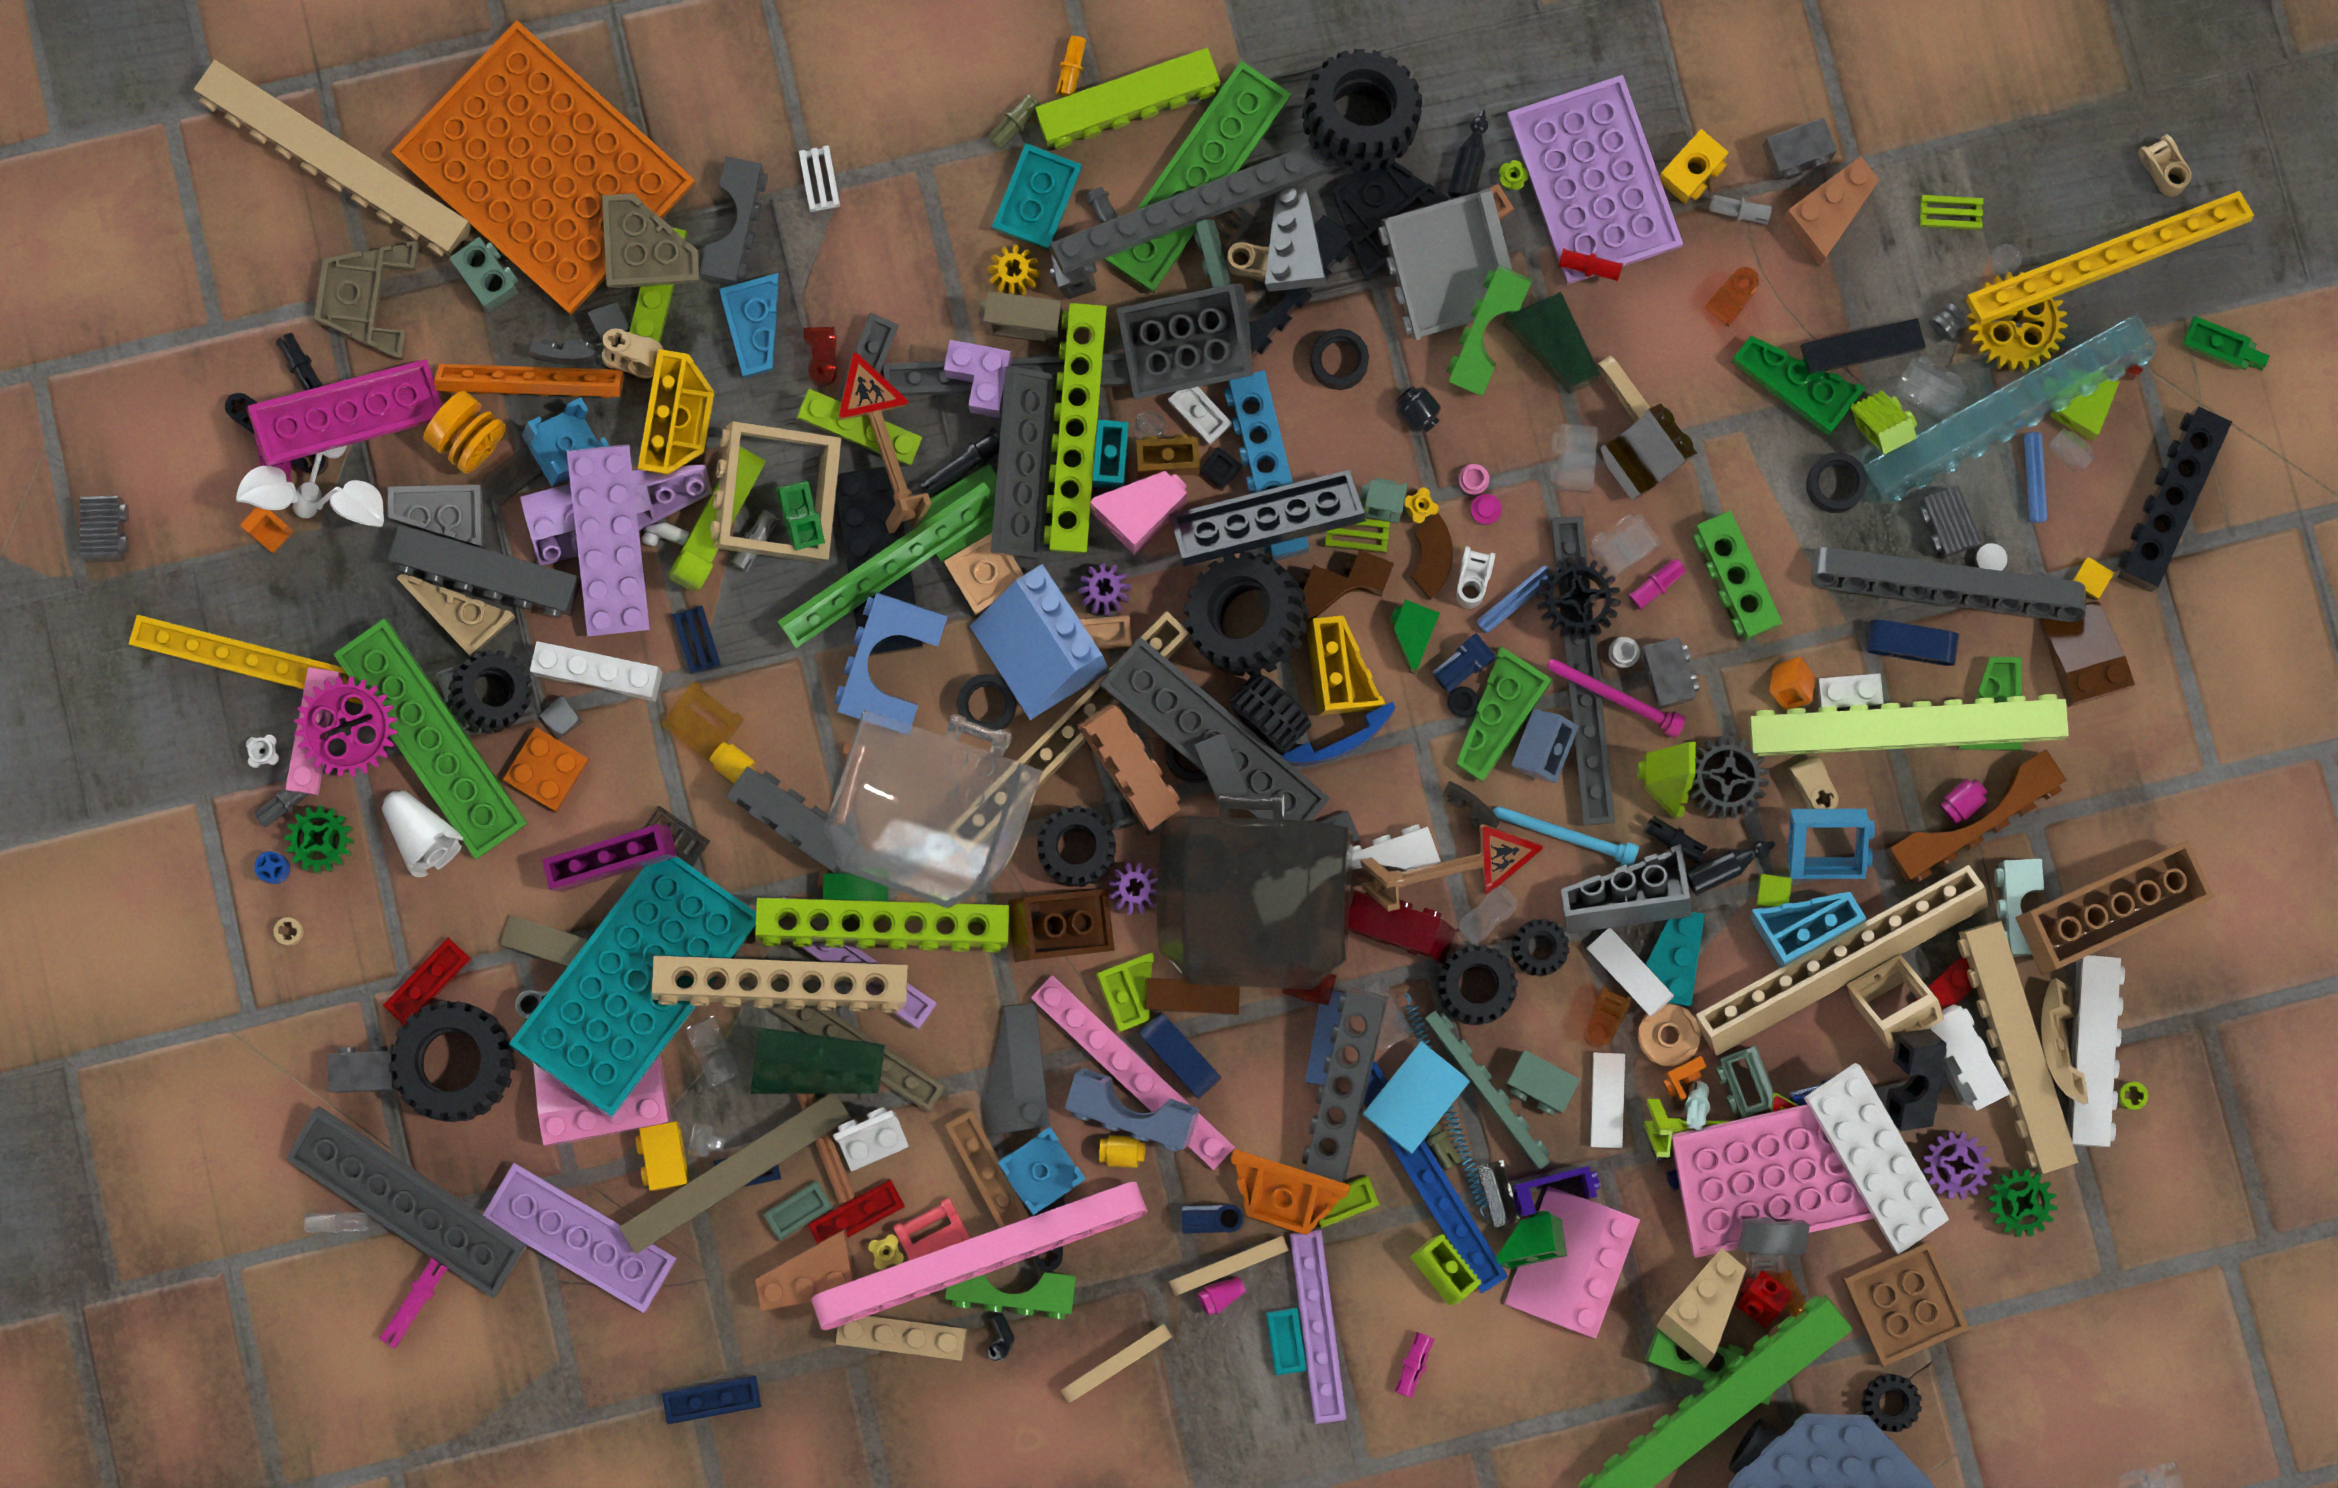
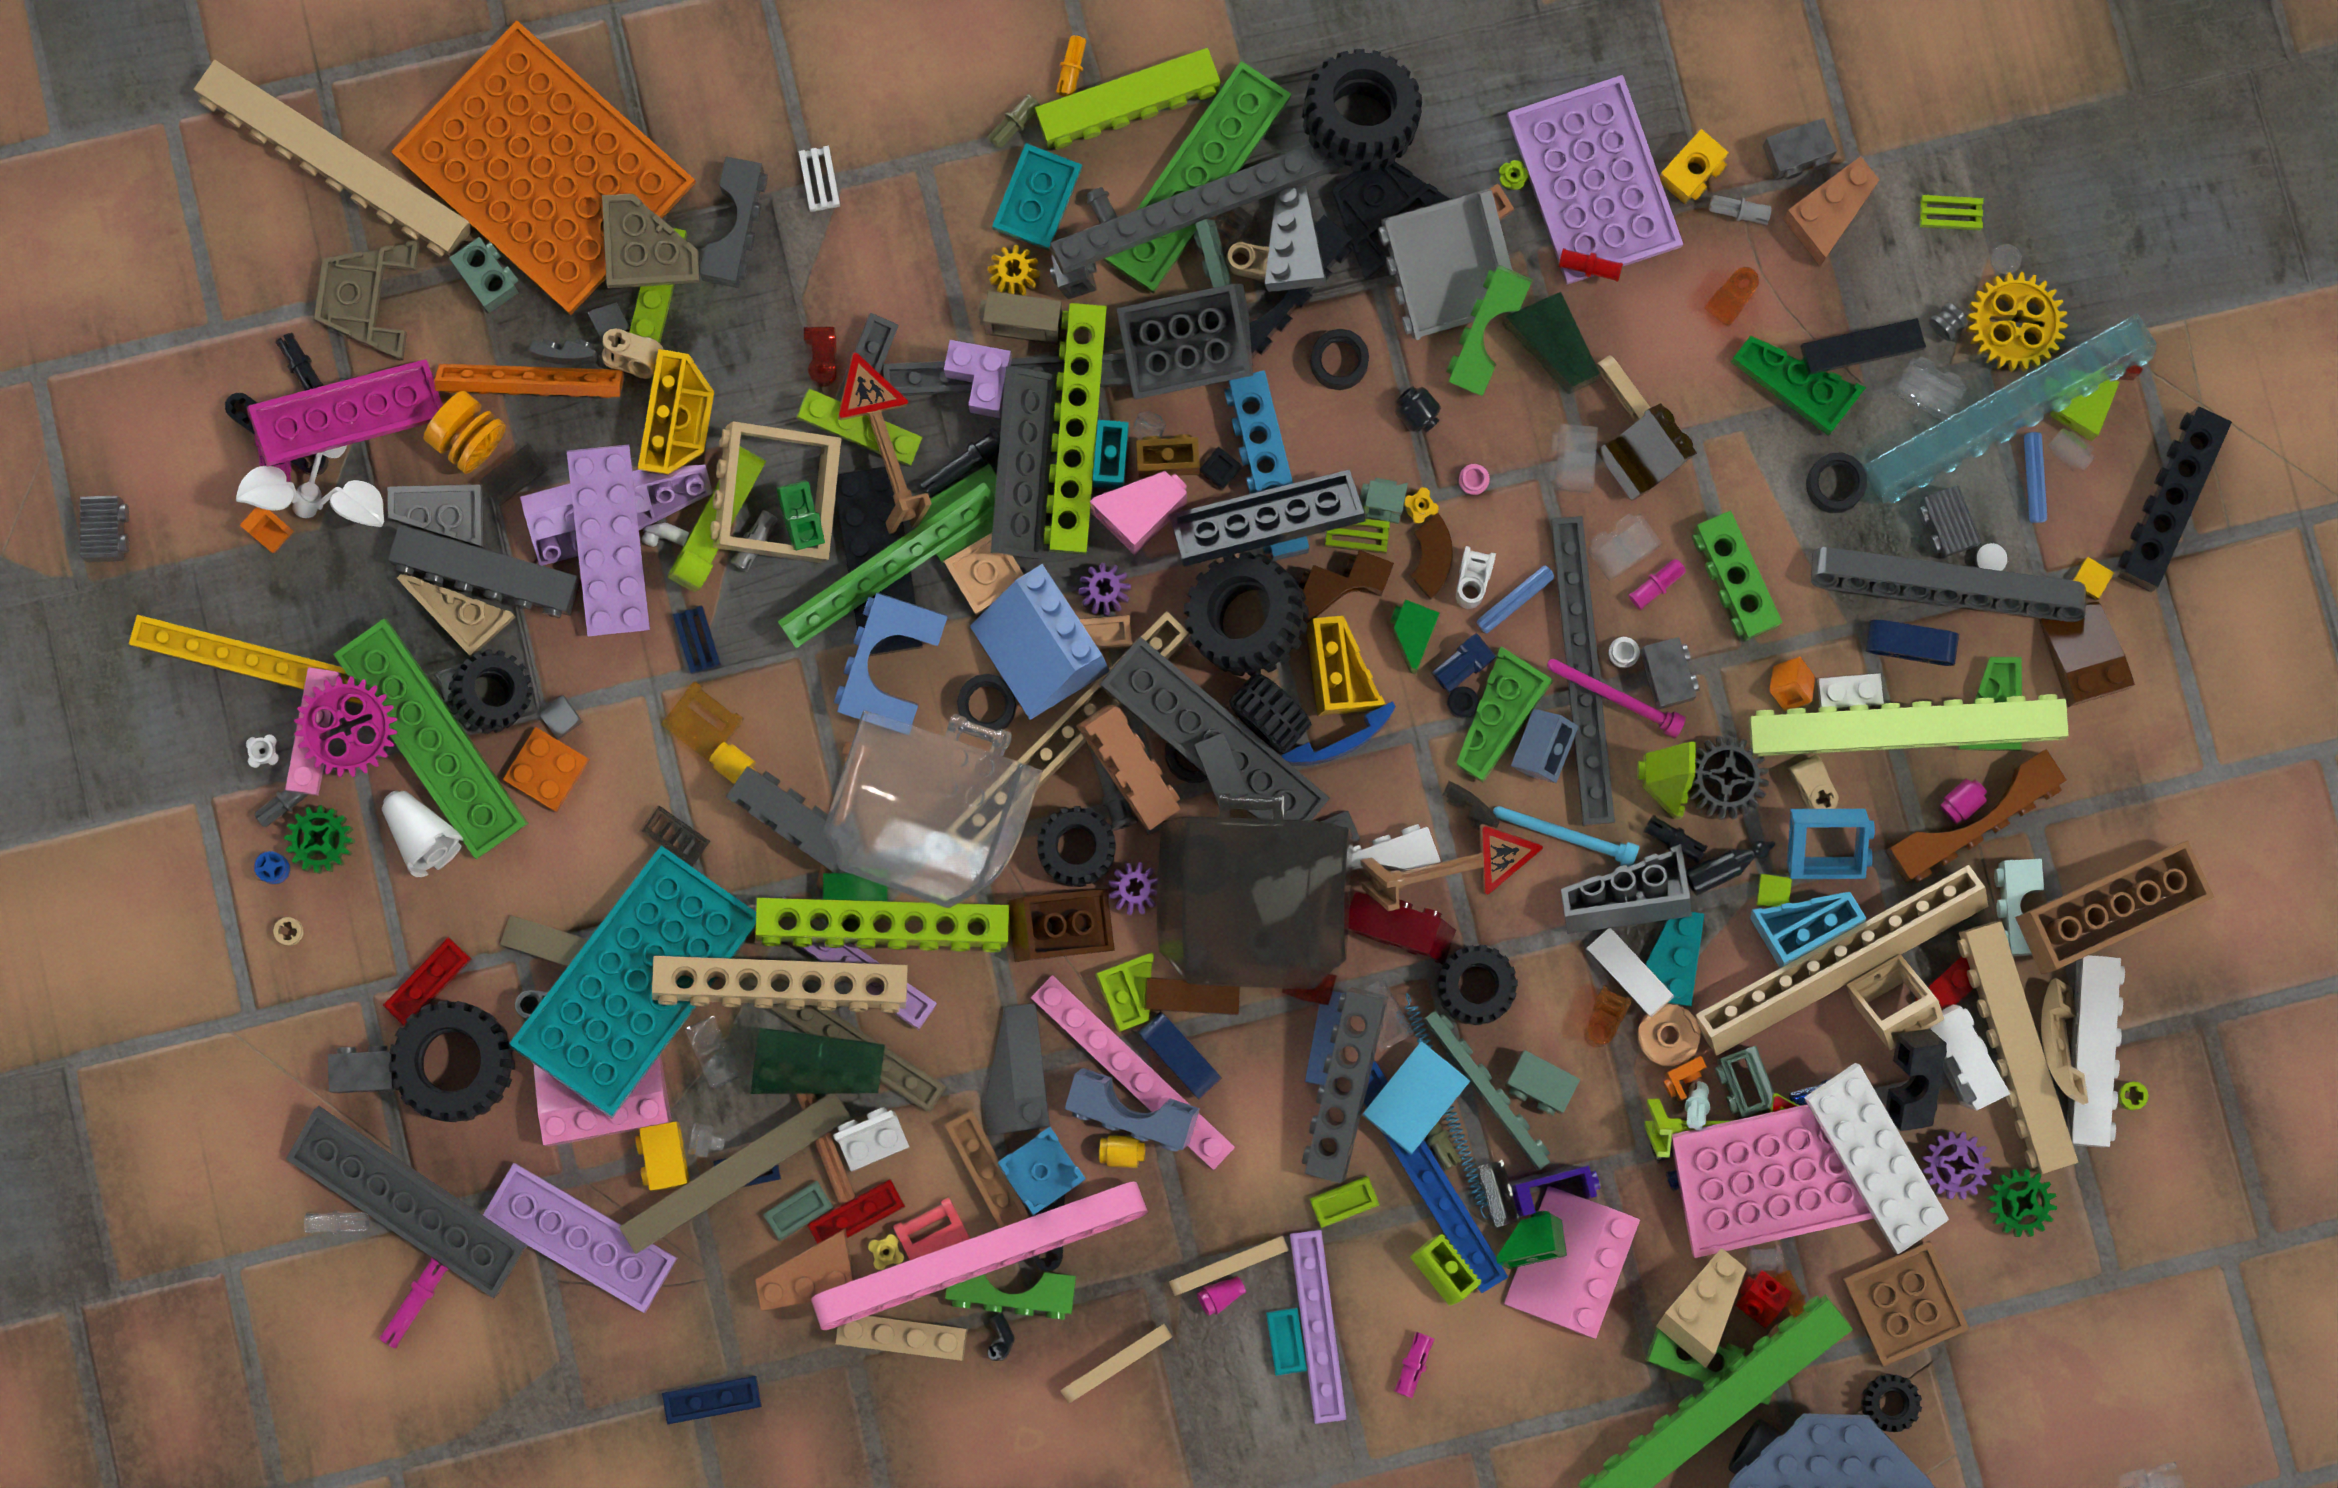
dark azure panel [522,397,609,487] -> none
white arch [530,641,663,702] -> none
magenta brick [542,824,677,892] -> none
dark azure wing [719,273,779,378] -> none
white plate [1168,387,1232,446] -> none
dark blue piece [1182,1204,1245,1234] -> none
orange wing [1231,1149,1351,1235] -> none
black wheel [1447,110,1488,199] -> none
clear brick [1455,886,1519,946] -> none
dark pink plate [1471,494,1502,525] -> none
black tyre [1511,919,1570,977] -> none
black gear [1536,557,1621,641] -> none
white tile [1590,1052,1625,1148] -> none
dark grey slope [1739,1217,1810,1255] -> none
lime brick [1851,390,1917,455] -> none
yellow plate [1965,191,2254,326] -> none
tan piece [2138,134,2192,197] -> none
green hinge [2181,316,2270,371] -> none

